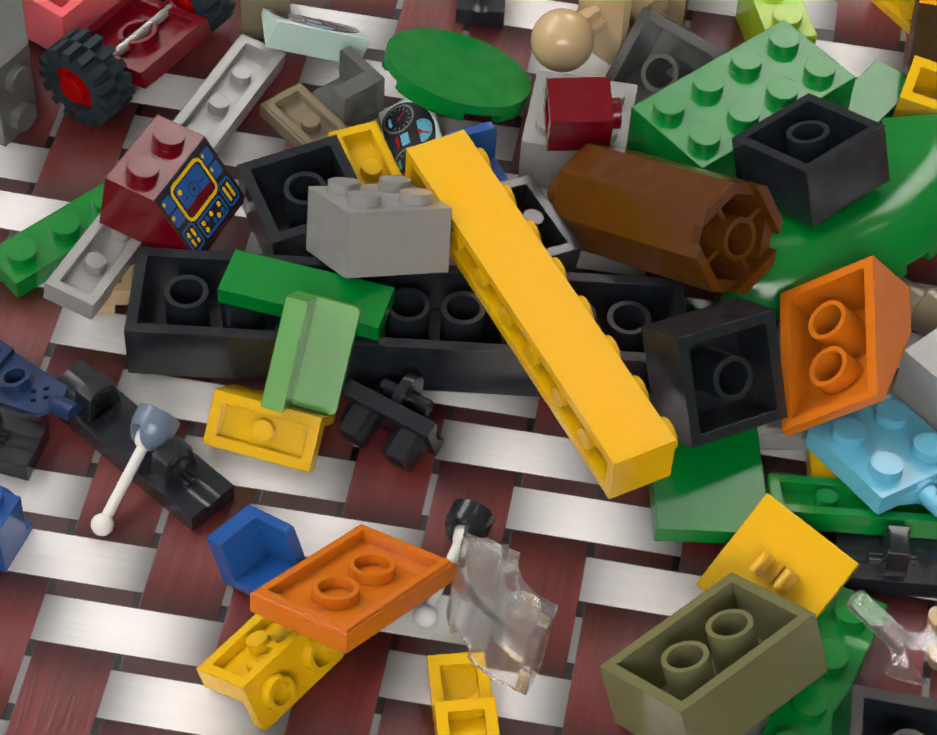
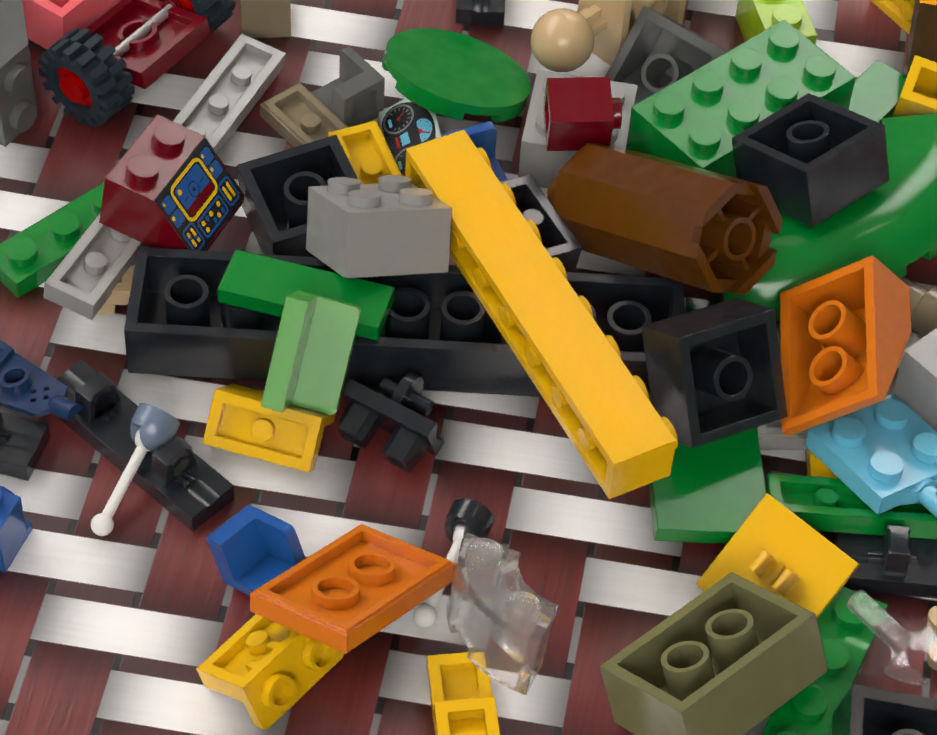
light aqua slope [261,8,369,62] -> none

